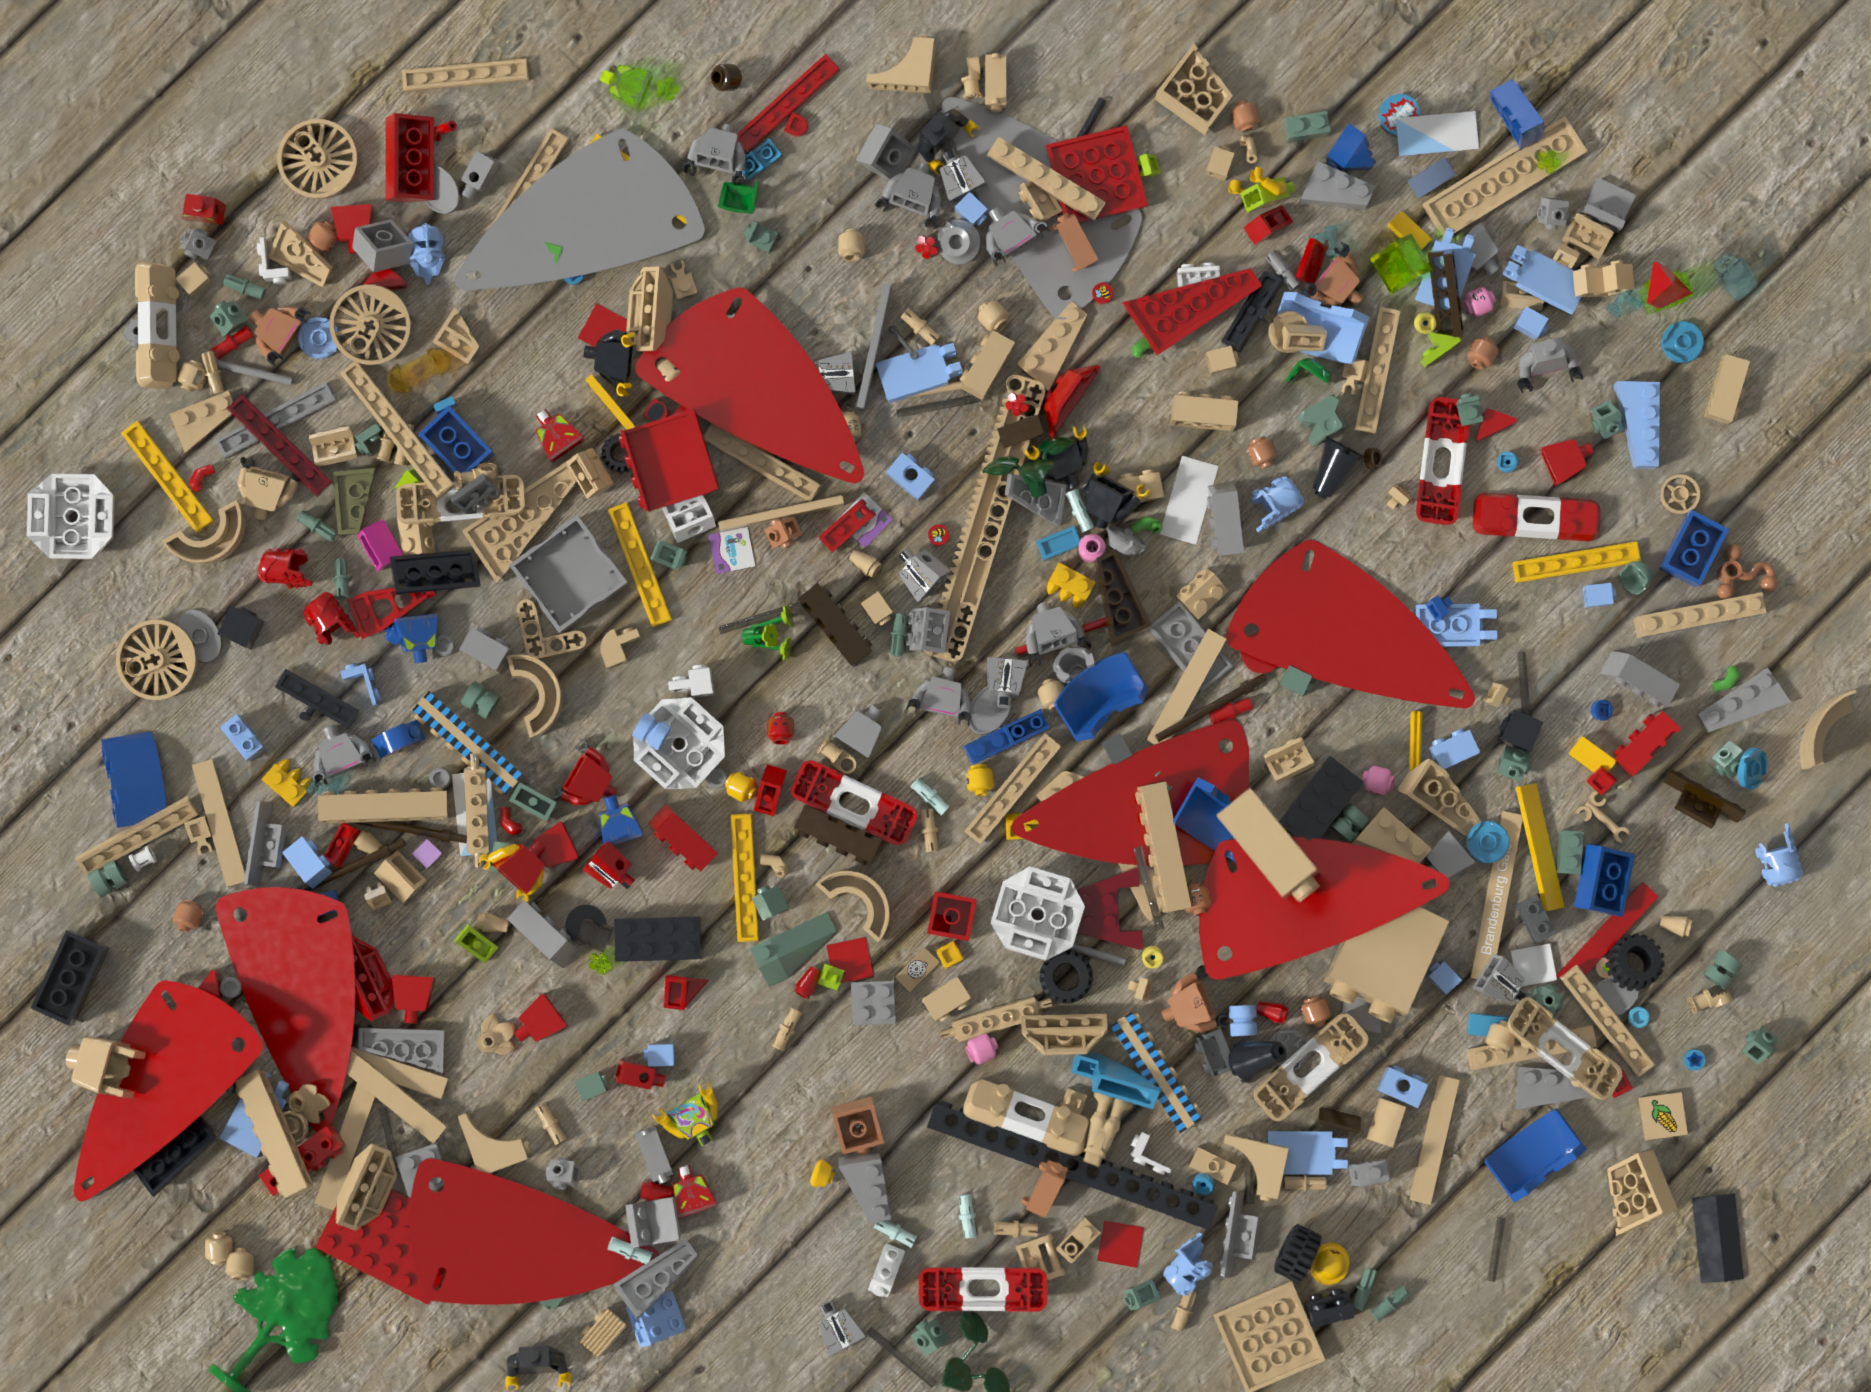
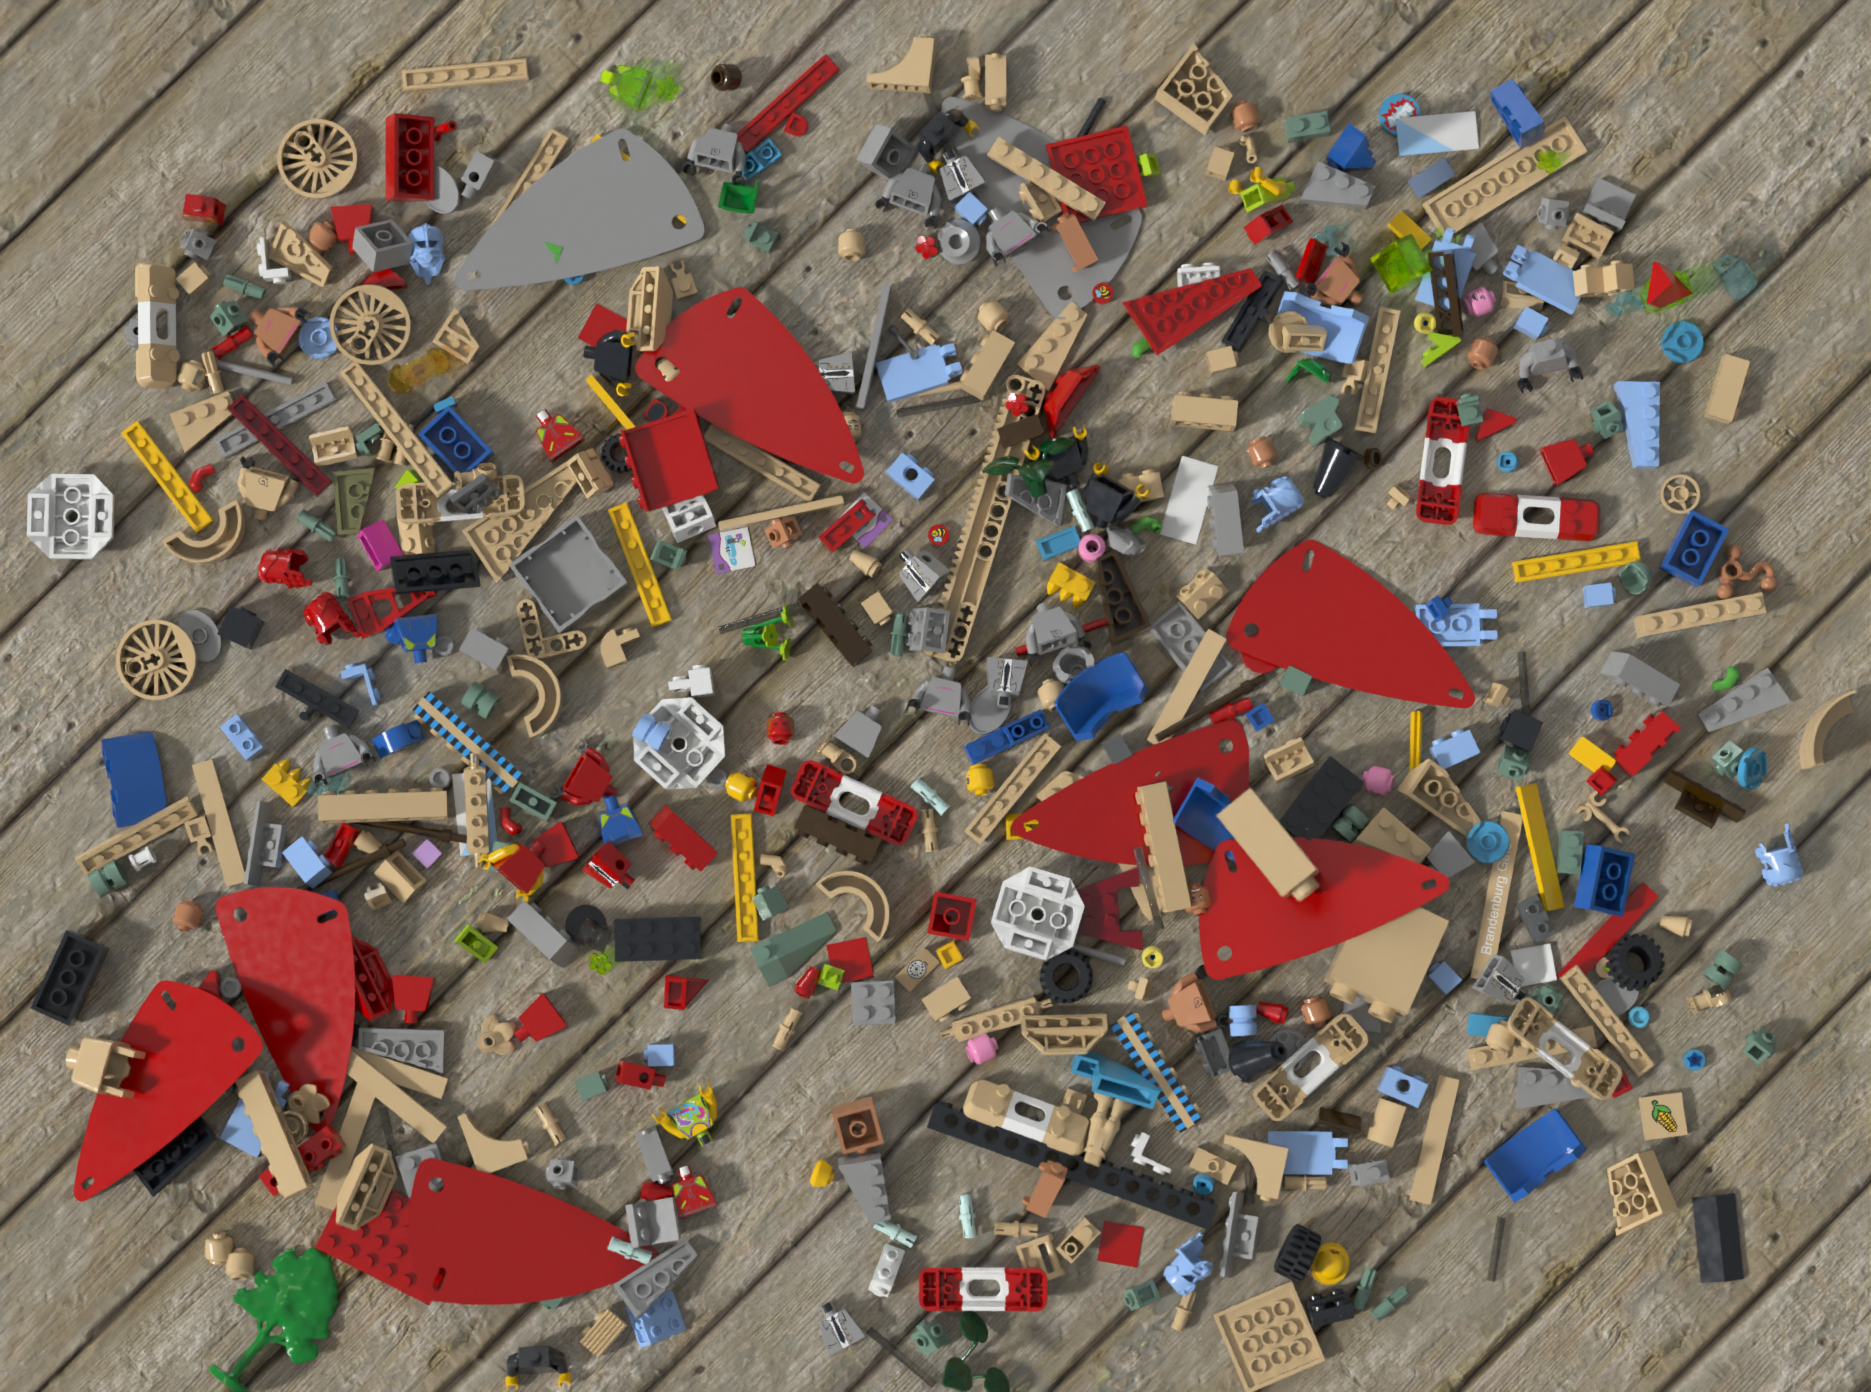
none -> blue tile [1245,703,1275,732]

